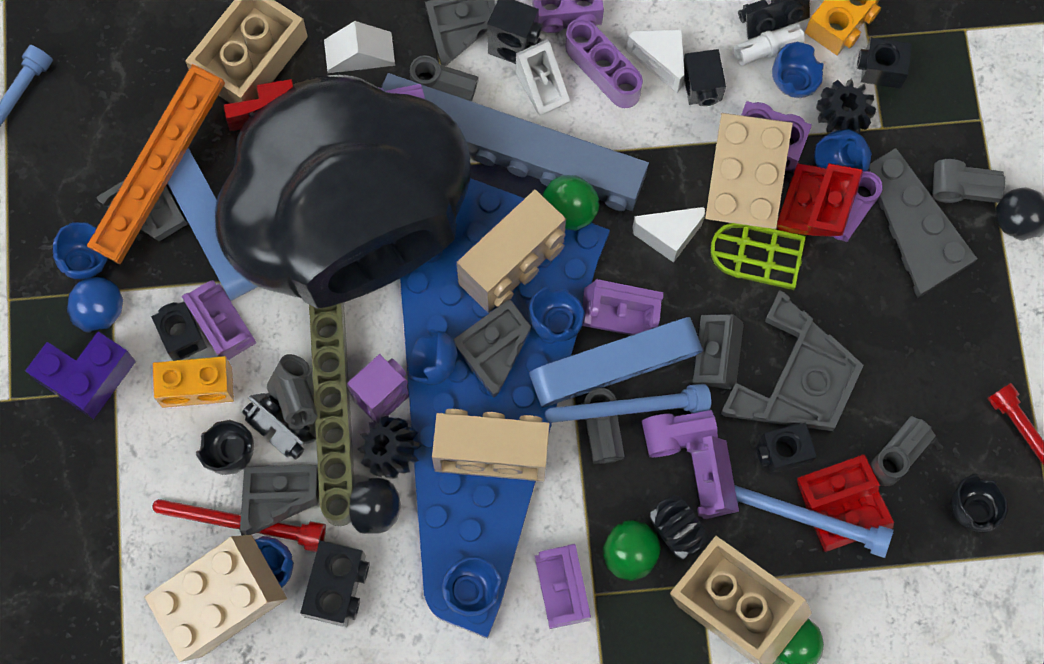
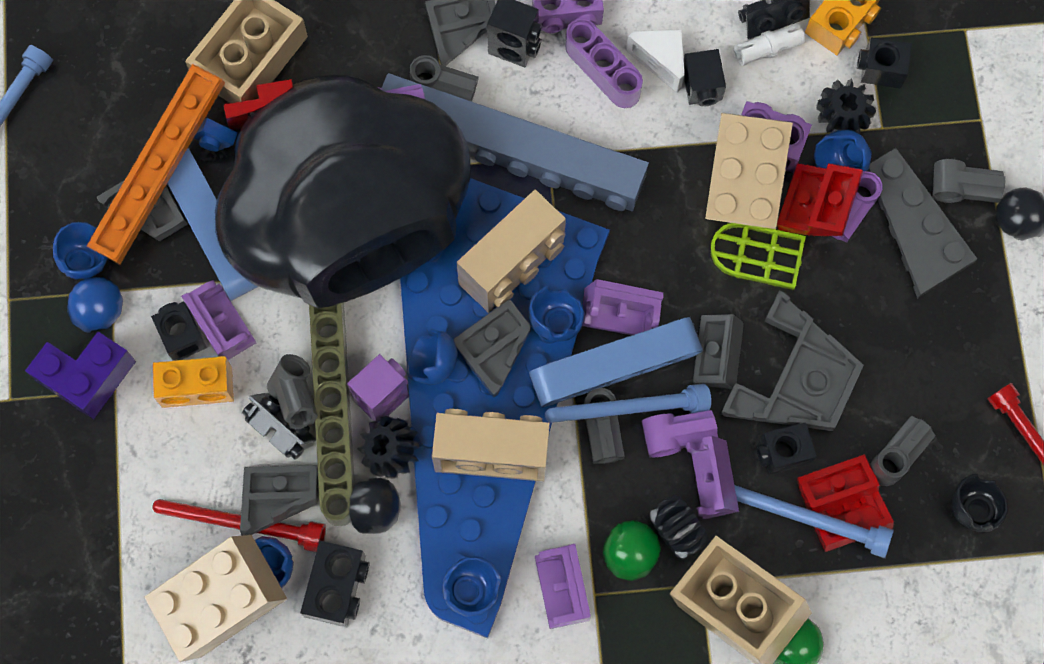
black hair [196,420,254,475] -> none
white slope [324,21,395,73] -> none
white slope [516,39,570,115] -> none
green hair [543,175,600,231] -> none
white slope [632,207,706,262] -> none
blue hair [772,41,824,98] -> none
none -> blue plate [193,118,237,152]

